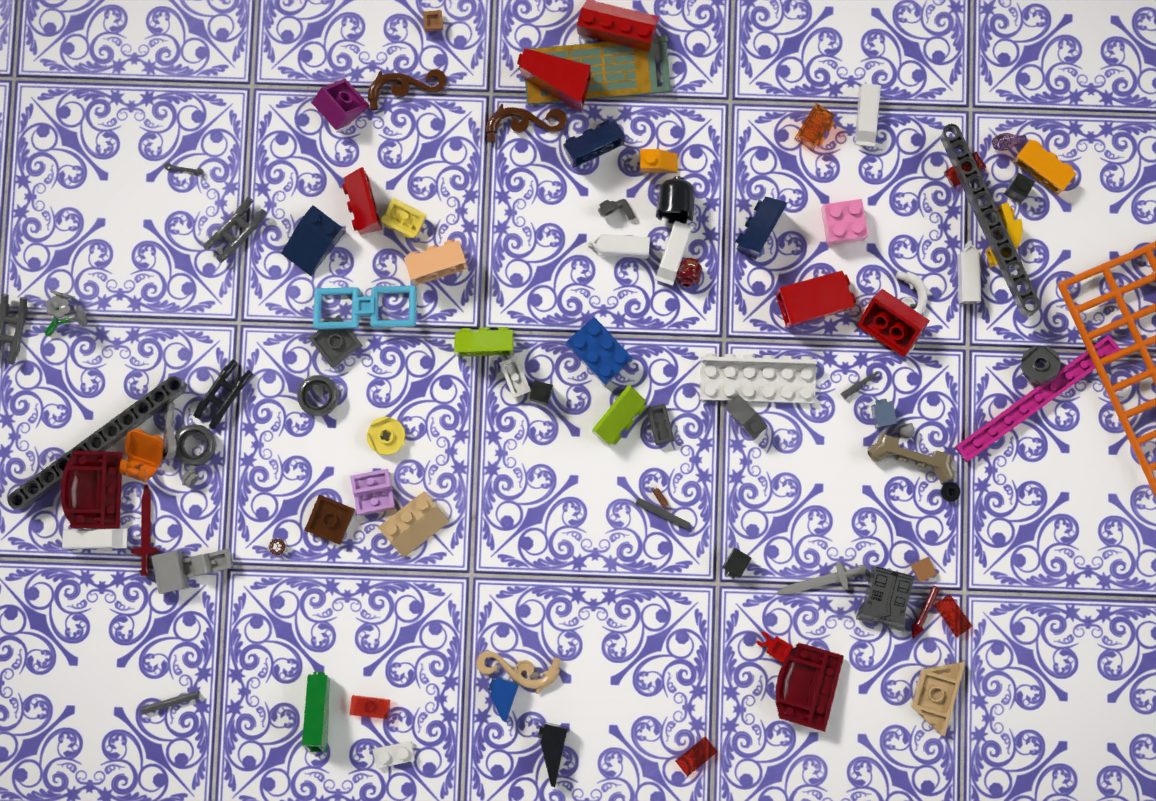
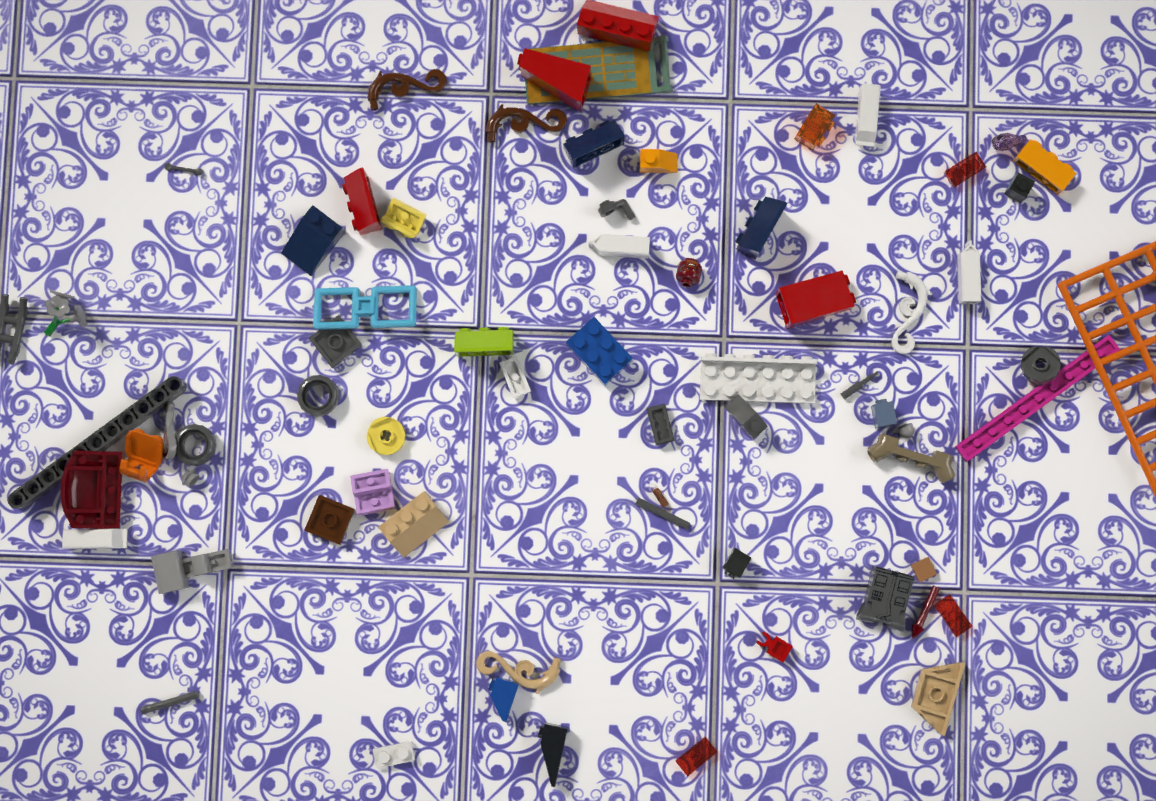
dark red sword [131,484,160,576] -> none
black piece [193,359,254,429] -> none
dark grey piece [203,197,267,263] -> none
tile [268,537,288,557] -> none
green slope [302,672,330,753] -> none
magenta slope [312,78,370,130] -> none
clear red plate [349,695,391,719] -> none
light nougat brick [404,239,469,286] -> none
medium nougat plate [423,10,444,32] -> none
pearl dark grey brick [529,380,553,405] -> none
lime slope [592,385,646,447] -> none
white piece [655,221,693,286] -> none
black cylinder [656,176,695,224] -> none
dark red slope [775,643,844,732] -> none
light grey sword [777,561,867,594] -> none
bright pink brick [821,199,868,246] -> none
red slope [857,289,930,357] -> none
dark grey beam [940,123,1040,317] -> none
black plate [941,482,960,502] -> none
yellow arch [985,202,1023,268] -> none

